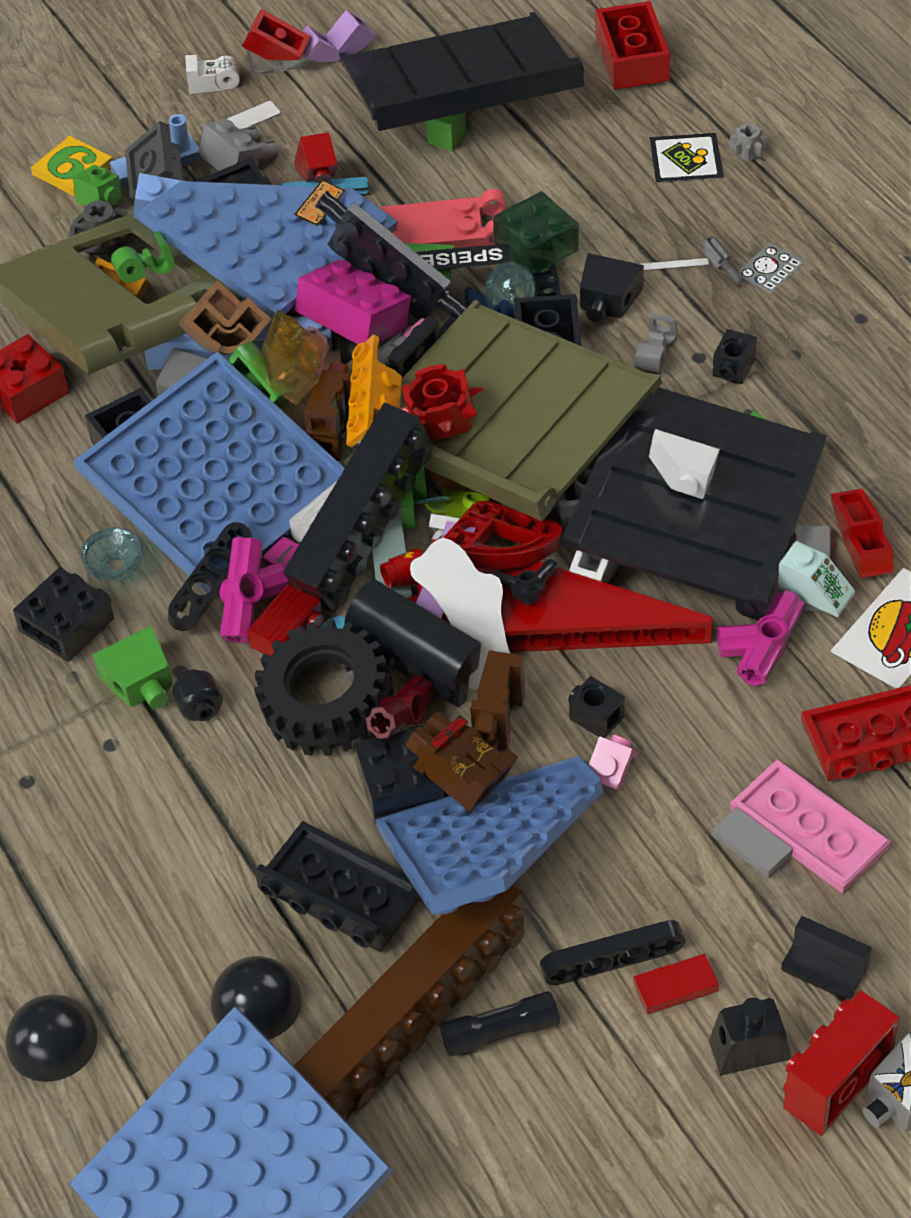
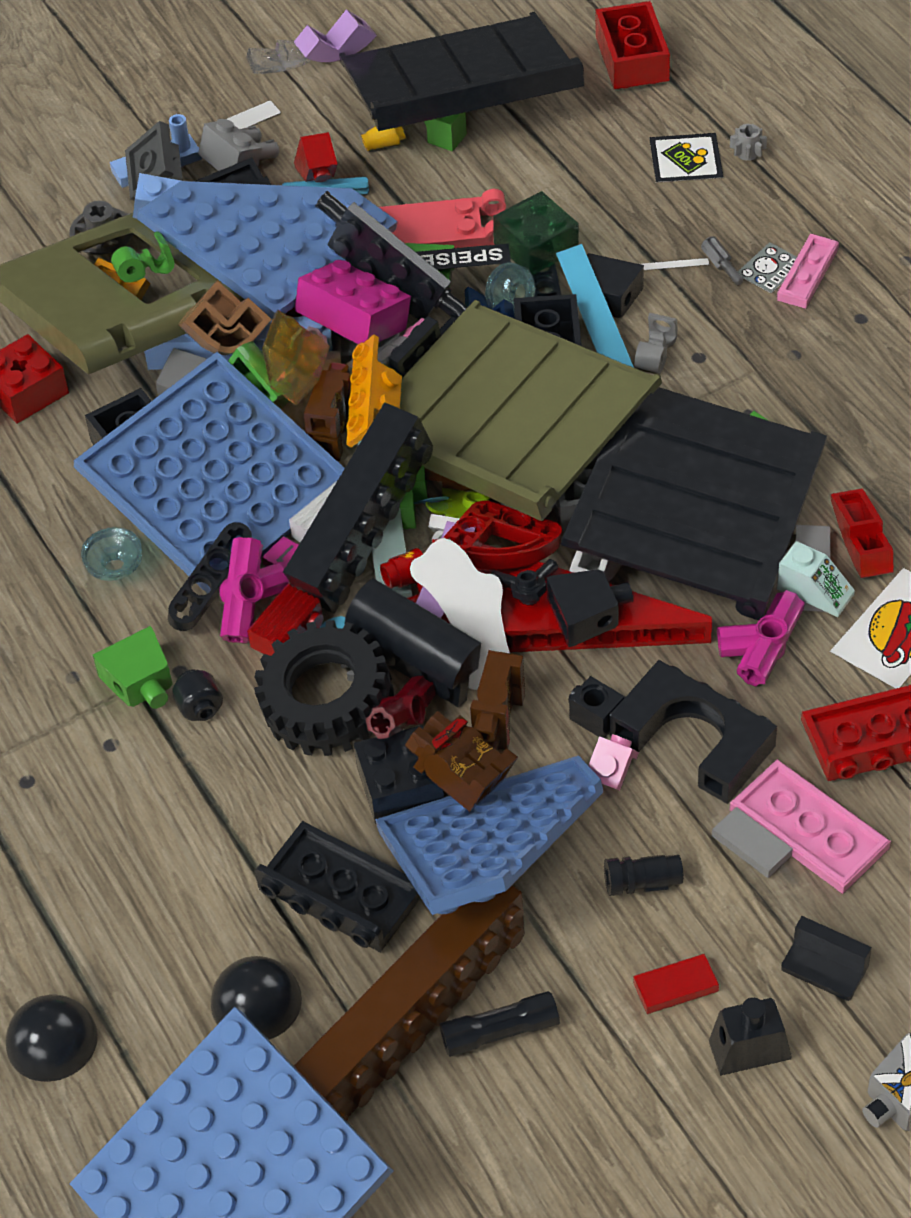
black brick [13,567,114,662] -> none
yellow tile [31,135,113,197] -> none
bright green brick [73,165,122,207] -> none
white leg [185,55,240,94] -> none
red slope [241,9,311,60] -> none
clear orange sticker [294,179,346,226] -> none
red brick [401,364,483,442] -> none
black beam [539,920,686,985] -> none
white slope [649,429,720,499] -> none
black brick [712,329,757,384] -> none
red brick [783,990,900,1136] -> none
none -> yellow cone [361,126,406,151]
none -> black torso [547,569,633,647]
none -> medium azure sticker [556,244,634,368]
none -> black axle [604,854,684,896]
none -> black arch [610,660,777,804]
none -> bright pink tile [777,234,839,309]

